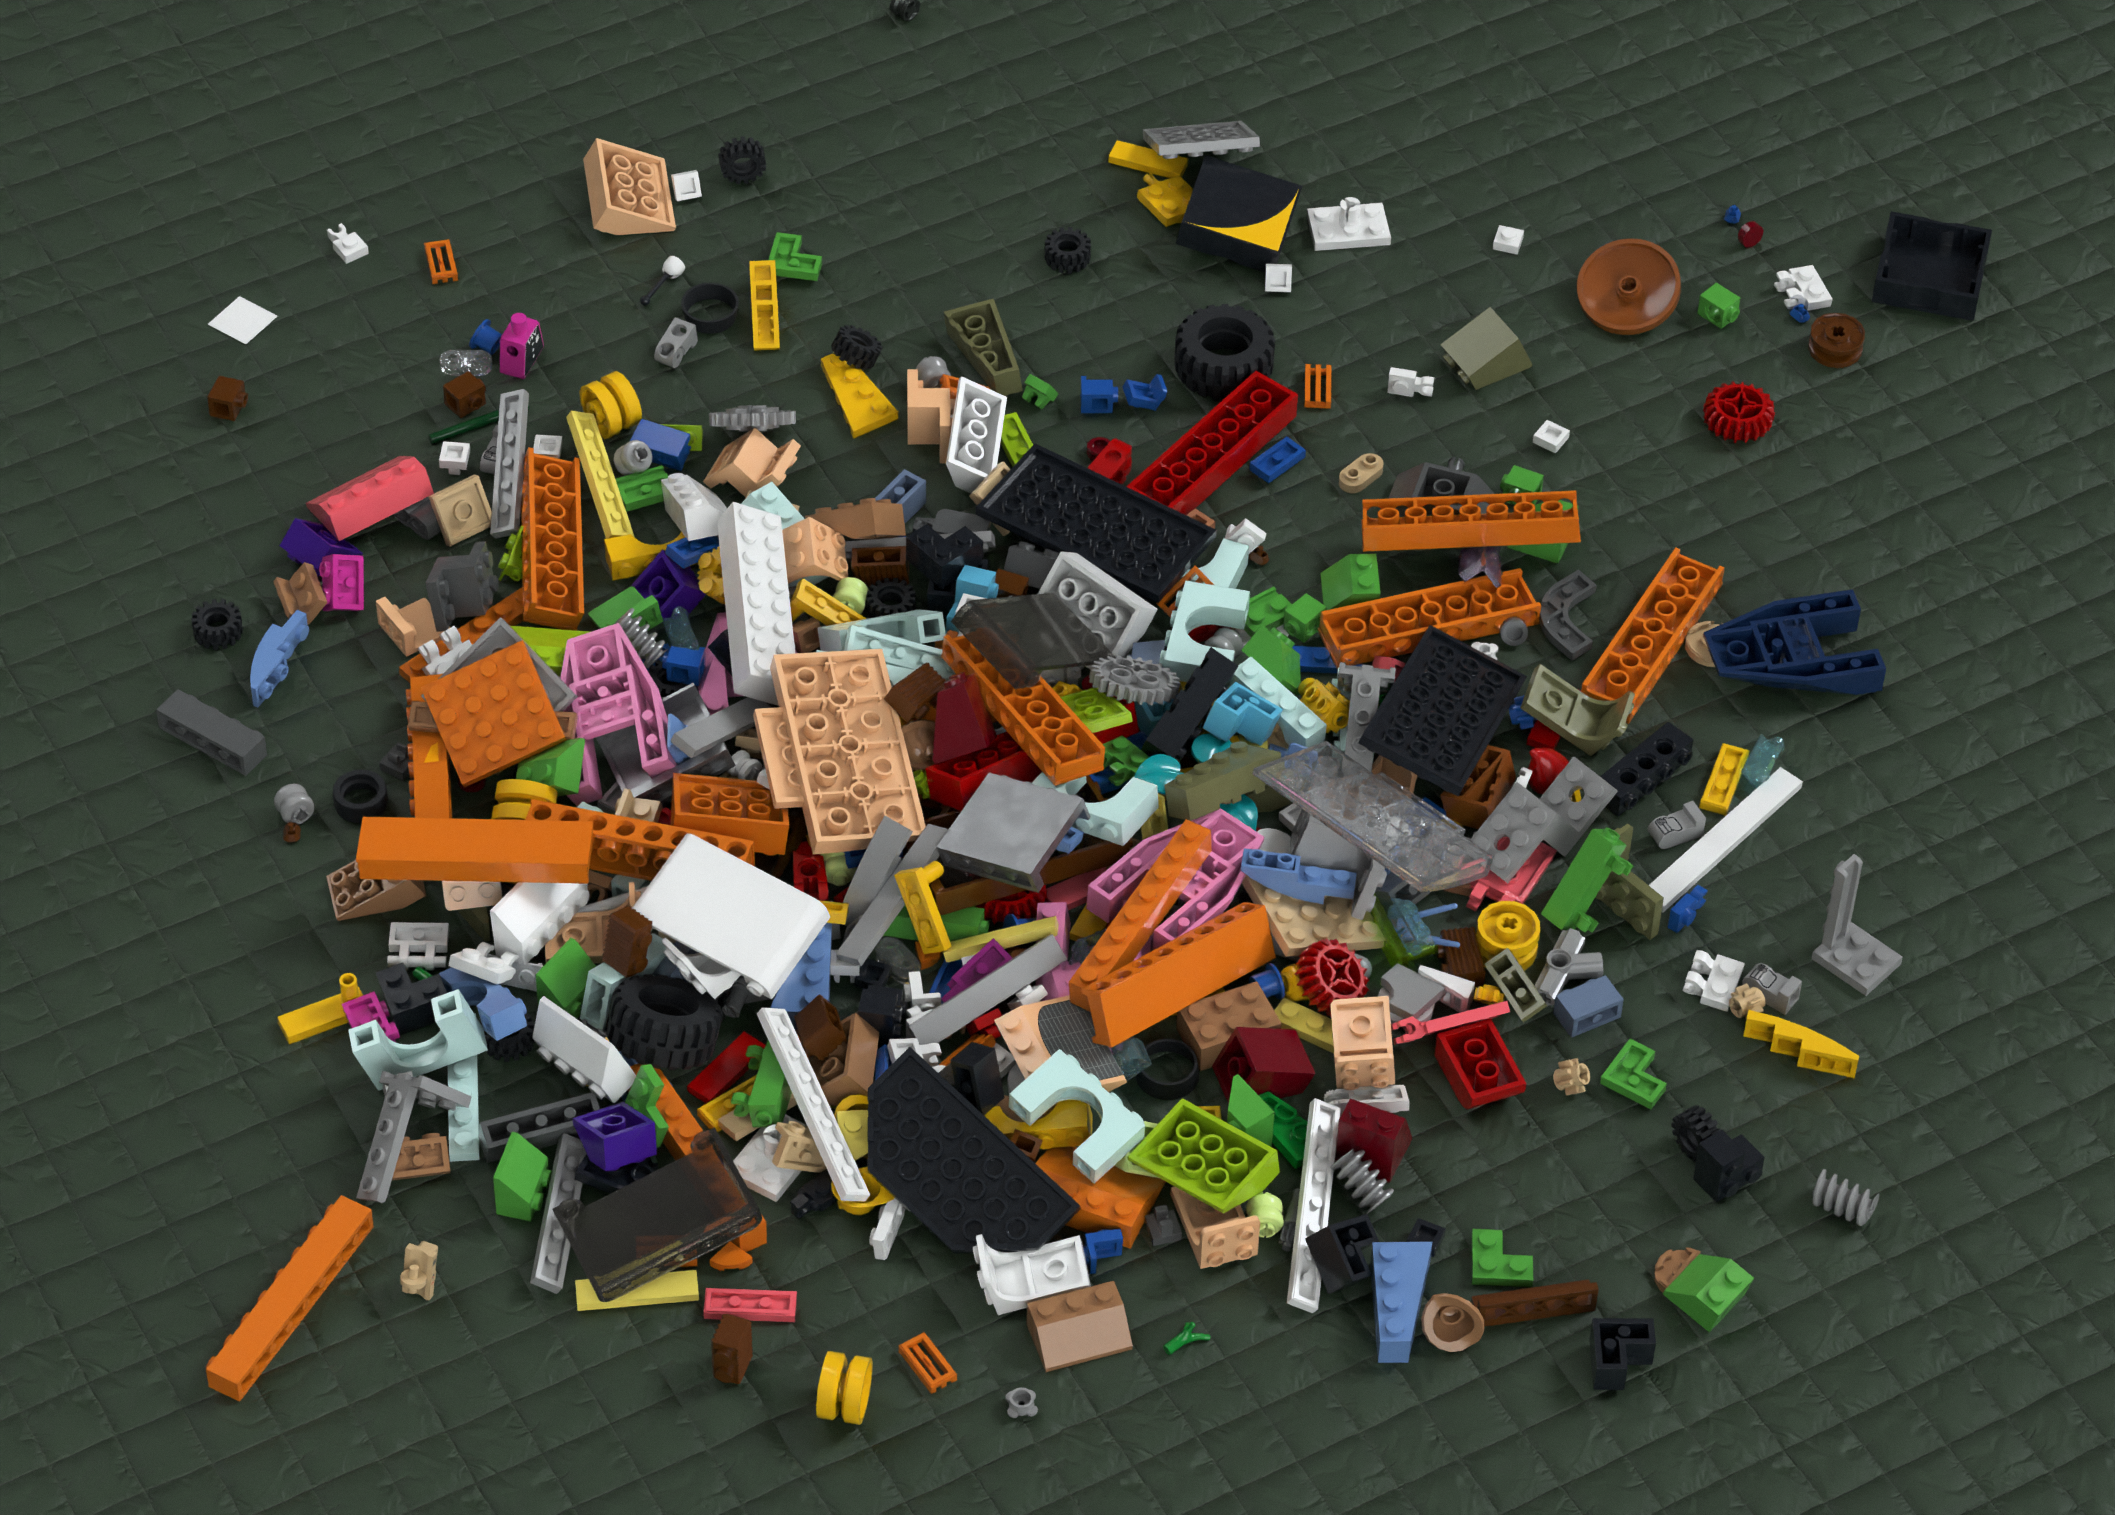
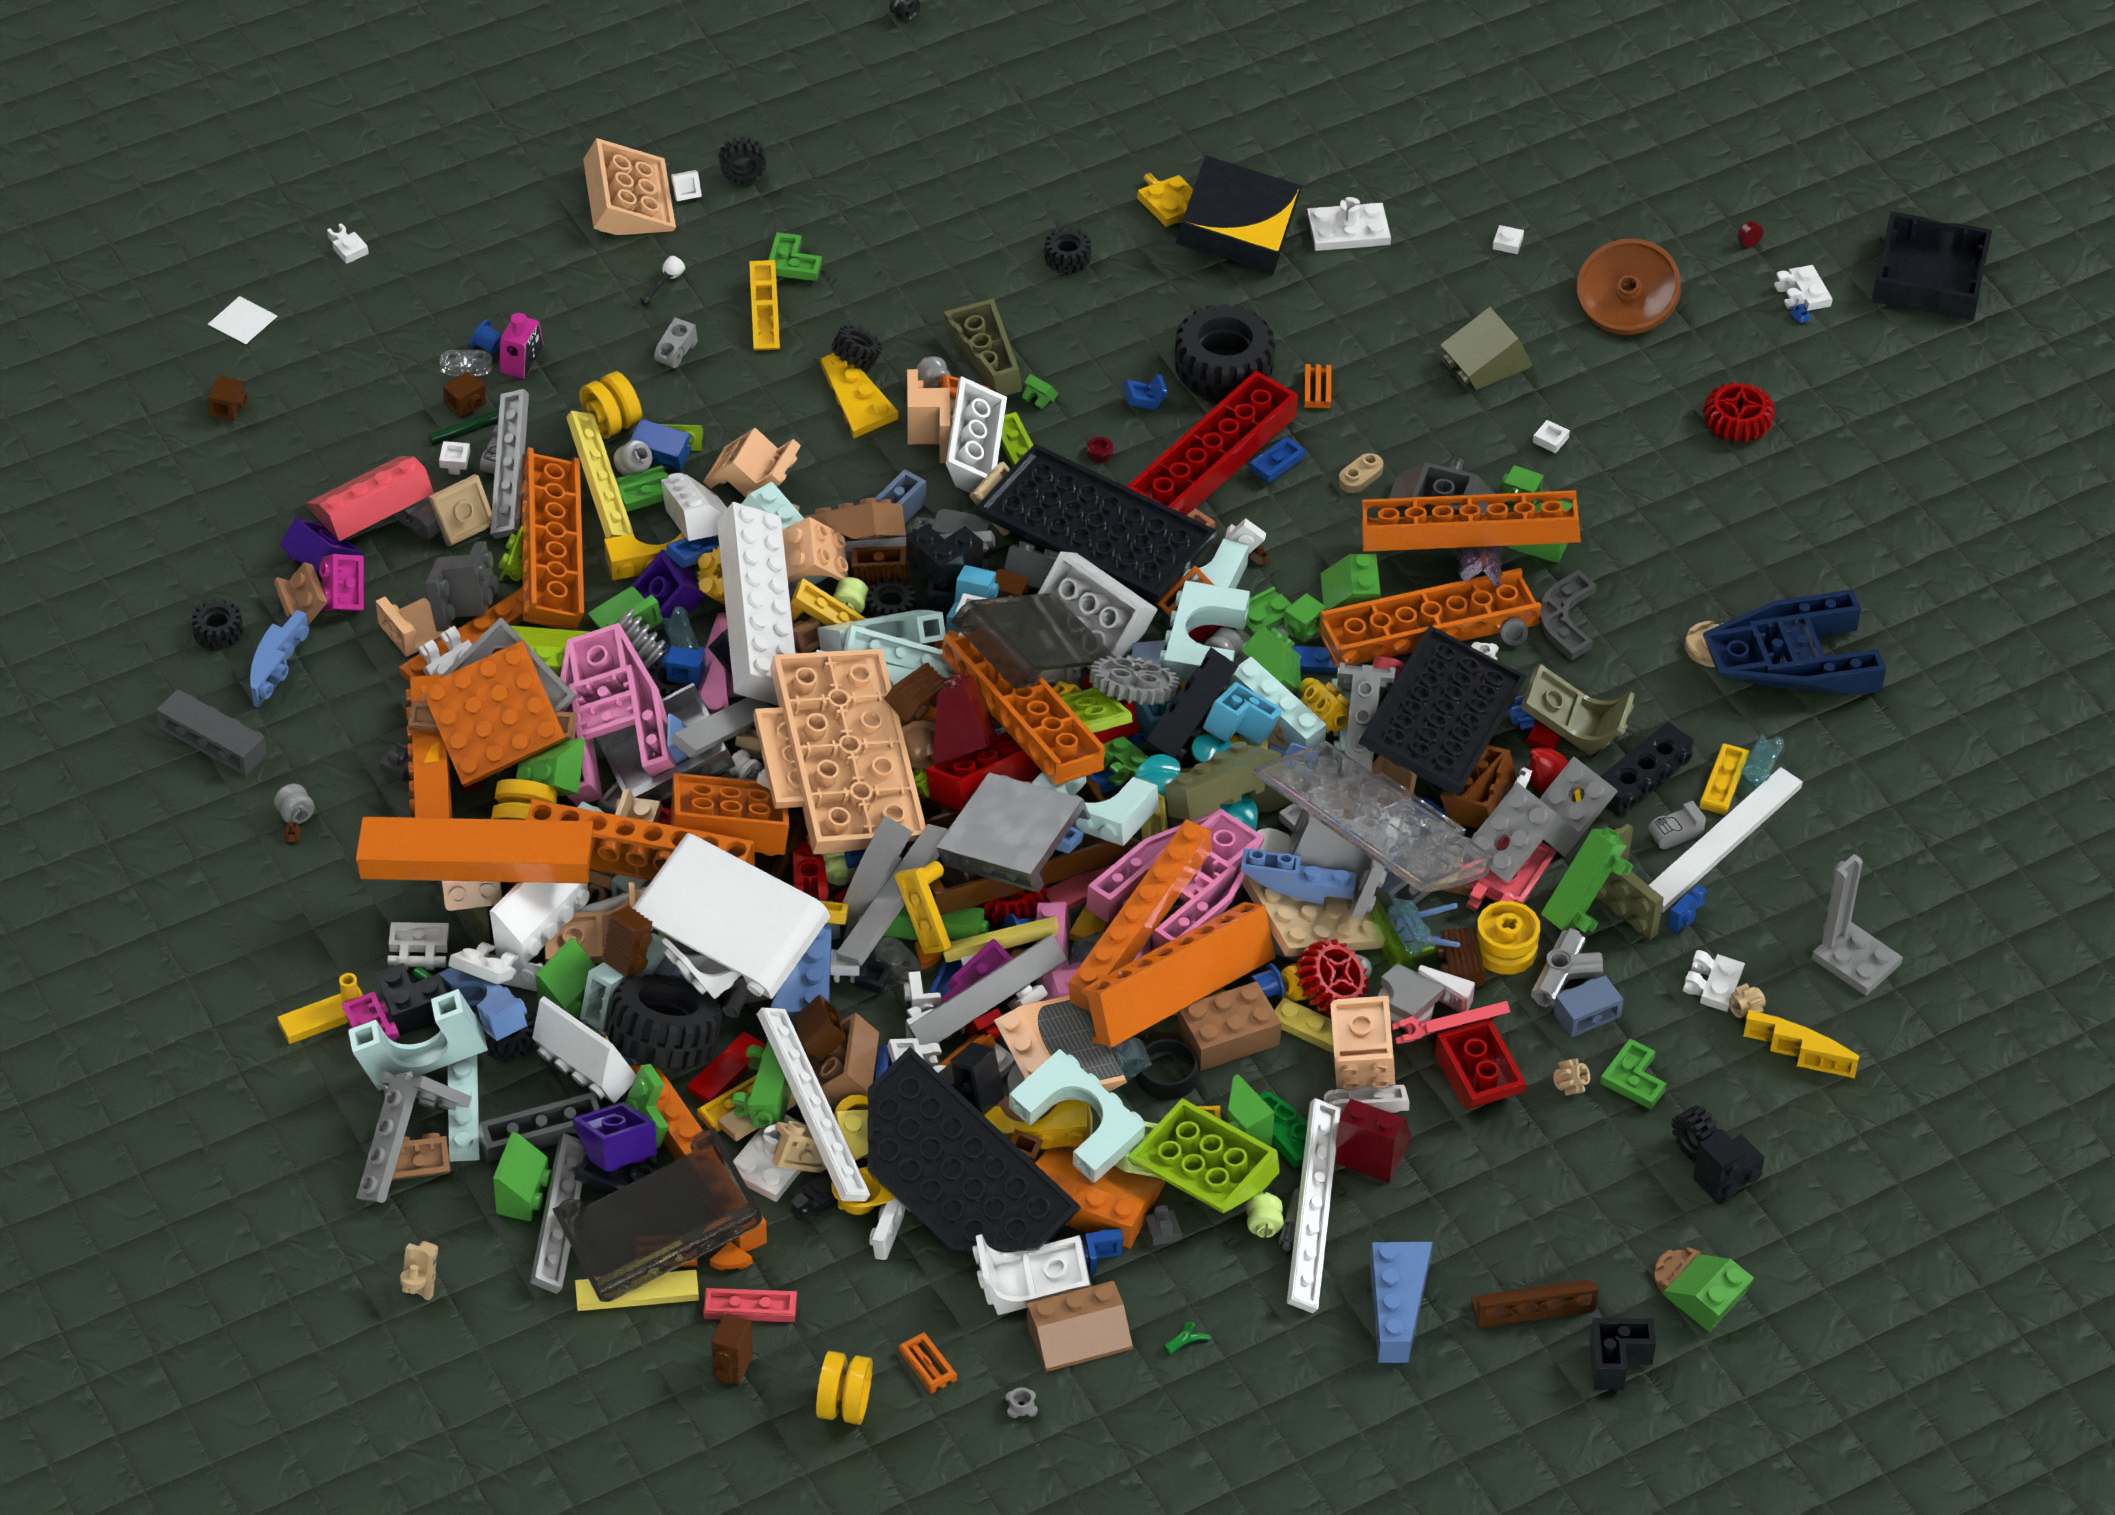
orange brick [206,1195,374,1402] -> none
medium nougat slope [326,860,427,921] -> none
black tyre [333,770,388,823] -> none
orange tile [424,239,458,284] -> none
white plate [533,435,563,459] -> none
black tyre [681,282,739,334] -> none
light grey gear [709,405,796,432] -> none
black brick [858,985,908,1049] -> none
blue brick [1080,376,1118,413] -> none
red piece [1088,438,1132,484] -> none
yellow tile [1108,140,1188,178] -> none
light grey plate [1143,121,1260,159] -> none
light nougat bracket [1170,1187,1260,1269] -> none
dark red slope [1212,1027,1316,1104] -> none
white tile [1265,264,1292,292] -> none
black brick [1305,1214,1379,1294] -> none
light grey piece [1330,1149,1394,1214] -> none
white plate [1387,367,1435,397] -> none
black plate [1406,1218,1446,1257] -> none
medium nougat helmet [1421,1293,1484,1352] -> none
bright green plate [1472,1229,1533,1287] -> none
yellow plate [1473,984,1506,1005] -> none
olive slope [1484,948,1547,1023] -> none
orange tile [1581,547,1725,724] -> none
bright green brick [1697,283,1740,329] -> none
blue rock [1724,205,1741,224] -> none
light grey leg [1742,963,1802,1015] -> none
reddish brown wheel [1808,313,1865,368] -> none
light grey piece [1812,1169,1879,1226] -> none

